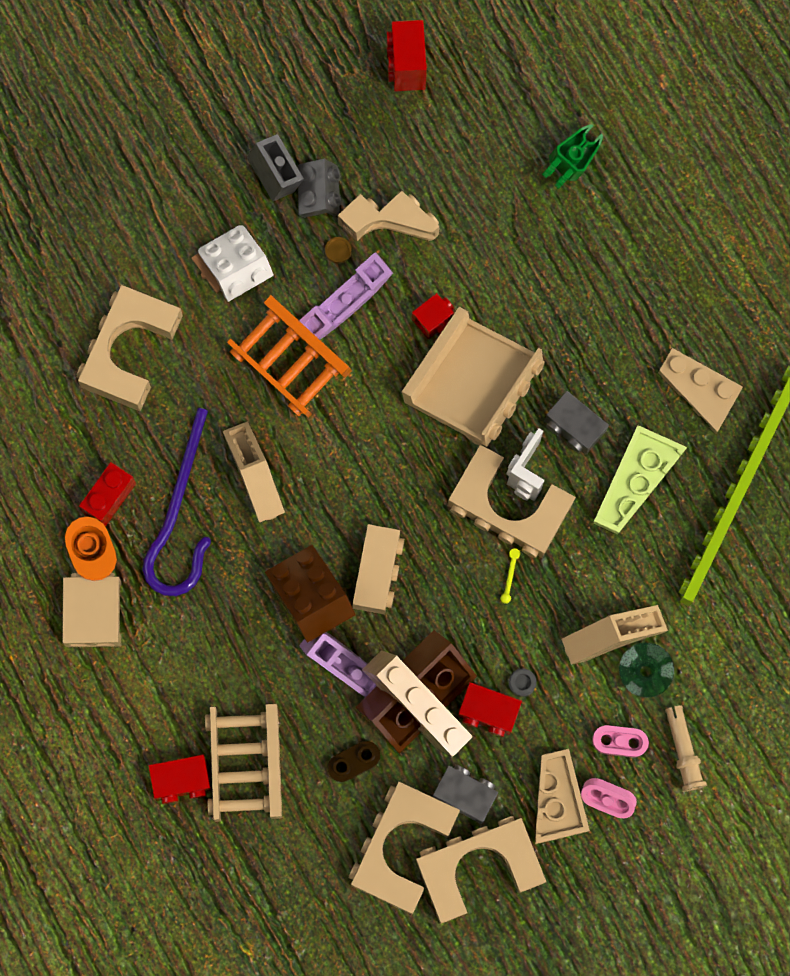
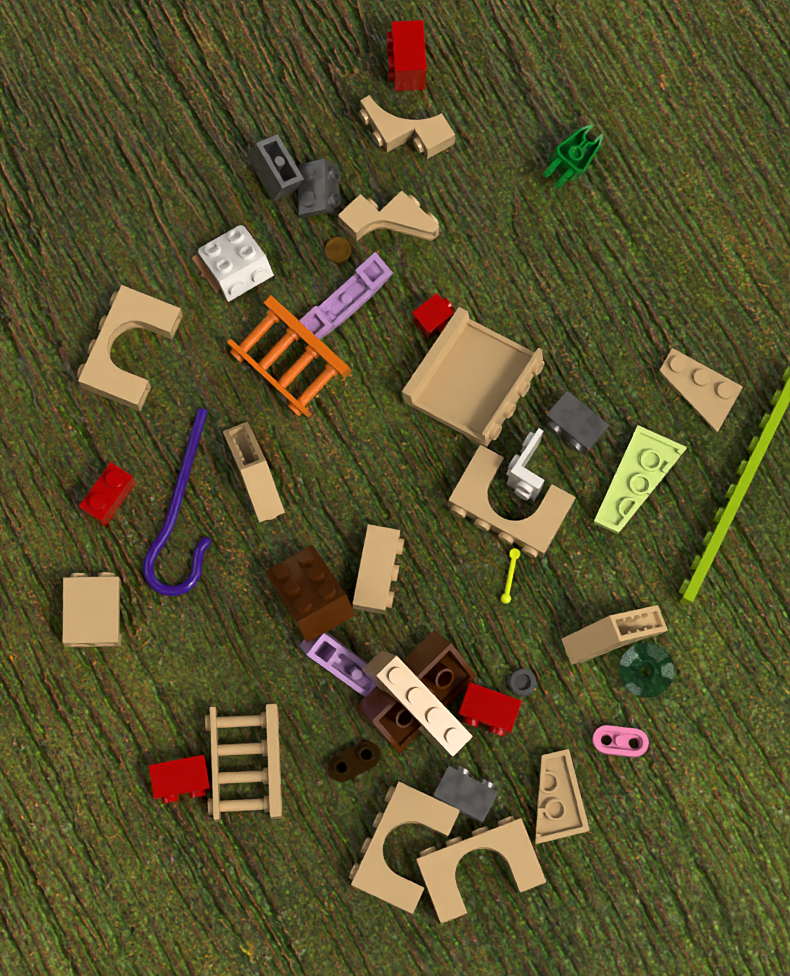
orange piece [65,517,117,581] -> none
bright pink plate [581,778,637,818] -> none
tan pin [665,705,707,792] -> none
none -> tan arch [359,95,455,159]

